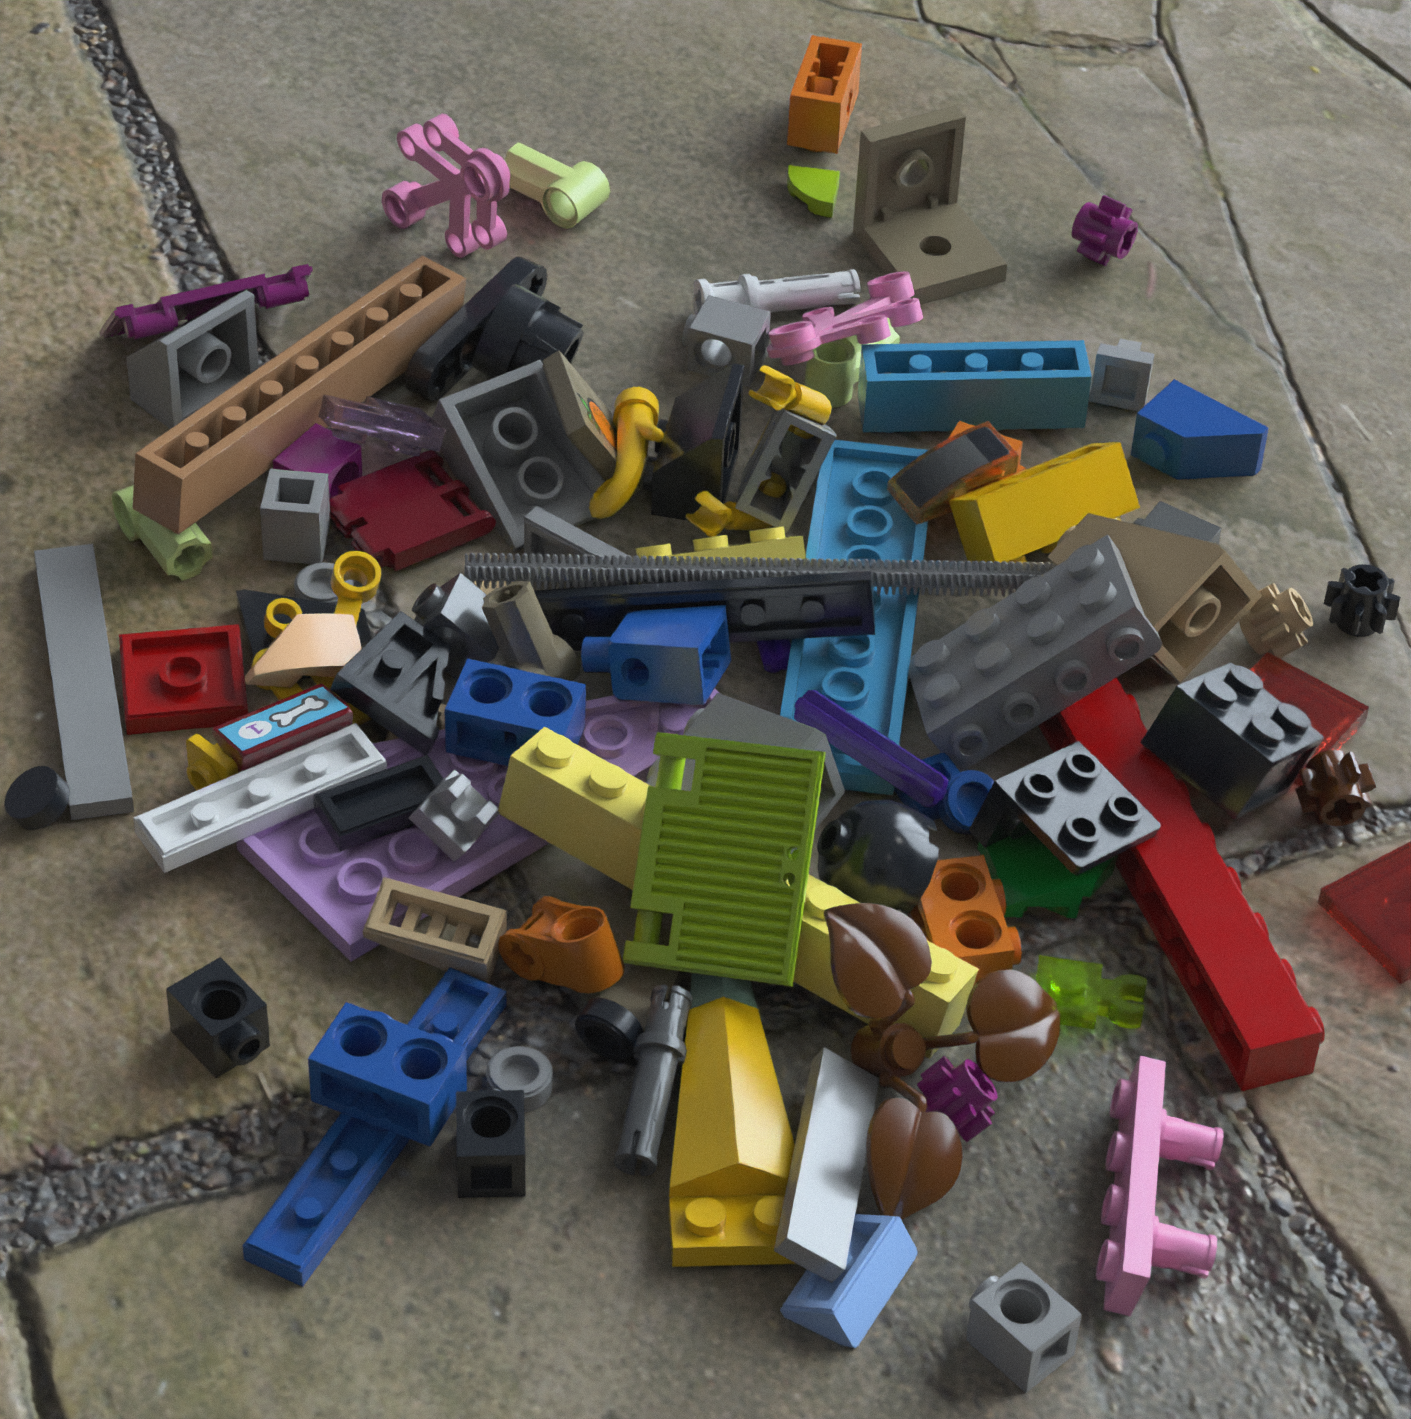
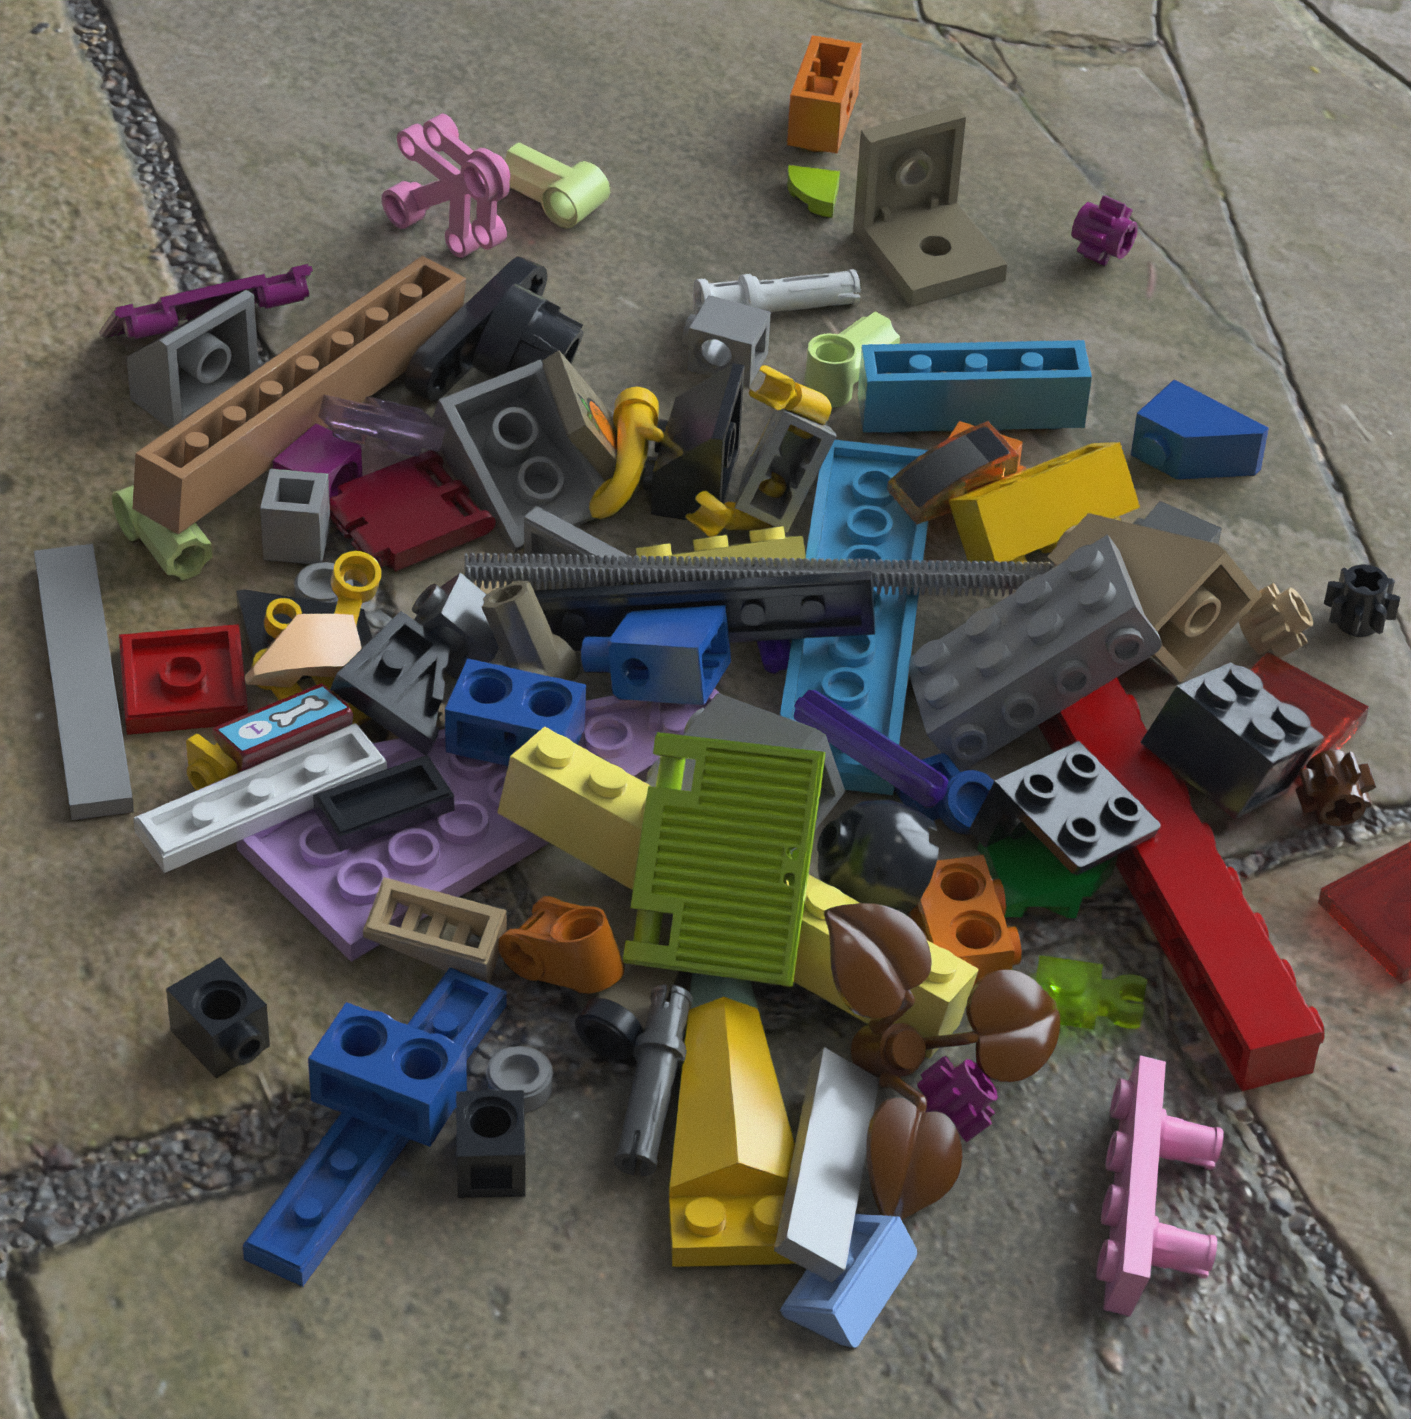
black tile [4,766,70,830] -> none
light grey tile [409,769,499,862] -> none
bright pink plant [766,272,923,365] -> none
light grey brick [966,1262,1082,1393] -> none
light grey tile [1089,339,1155,411] -> none

